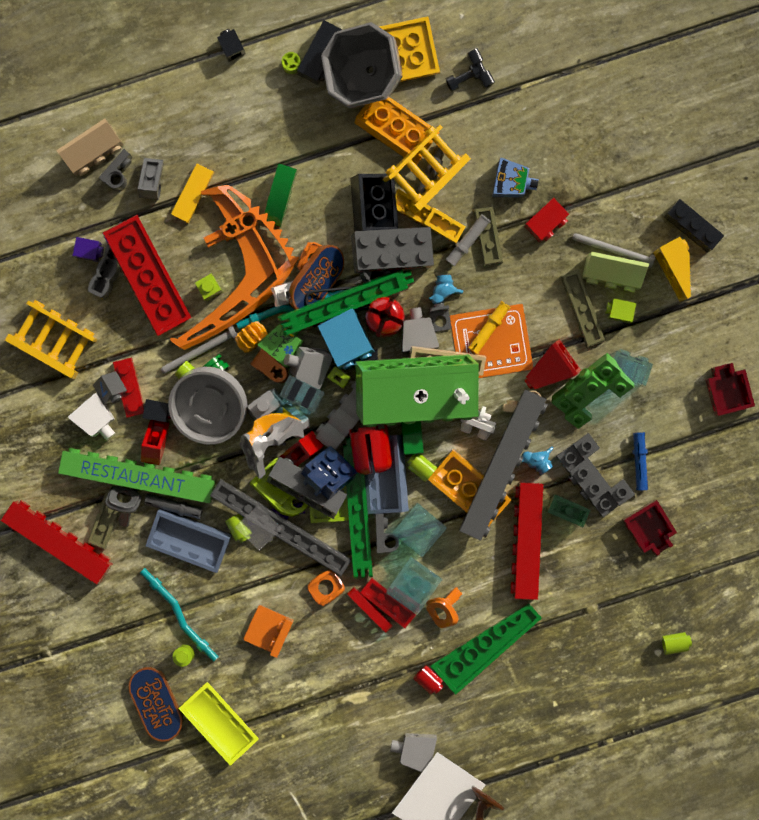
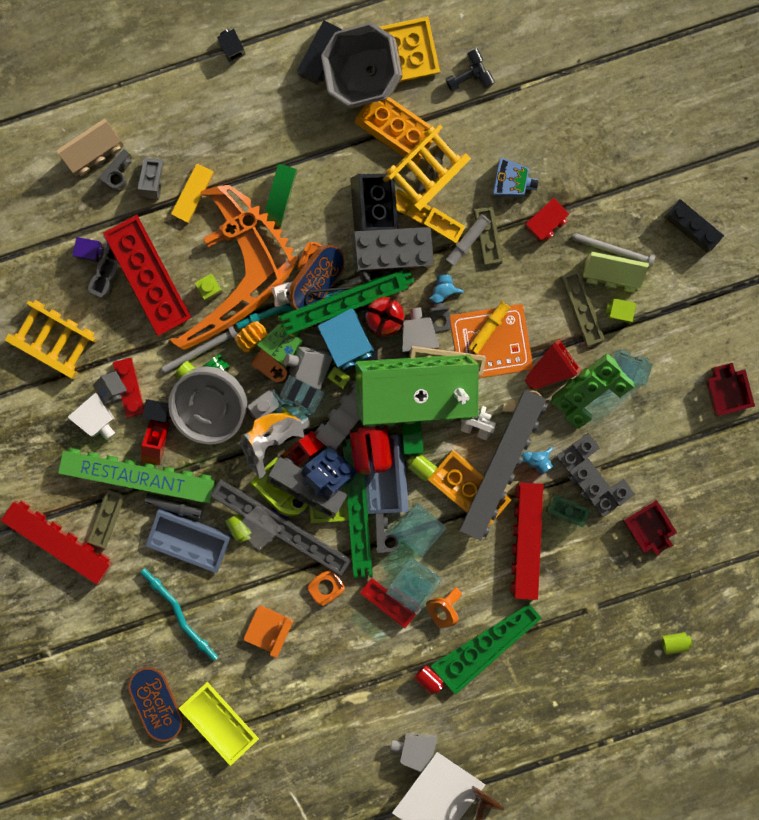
dark grey piece [105,486,142,527] -> none
lime brick [173,644,195,667] -> none
lime wheel [281,52,301,74] -> none
red beam [347,587,393,633] -> none
blue pin [632,432,648,490] -> none
yellow slope [653,237,691,302] -> none

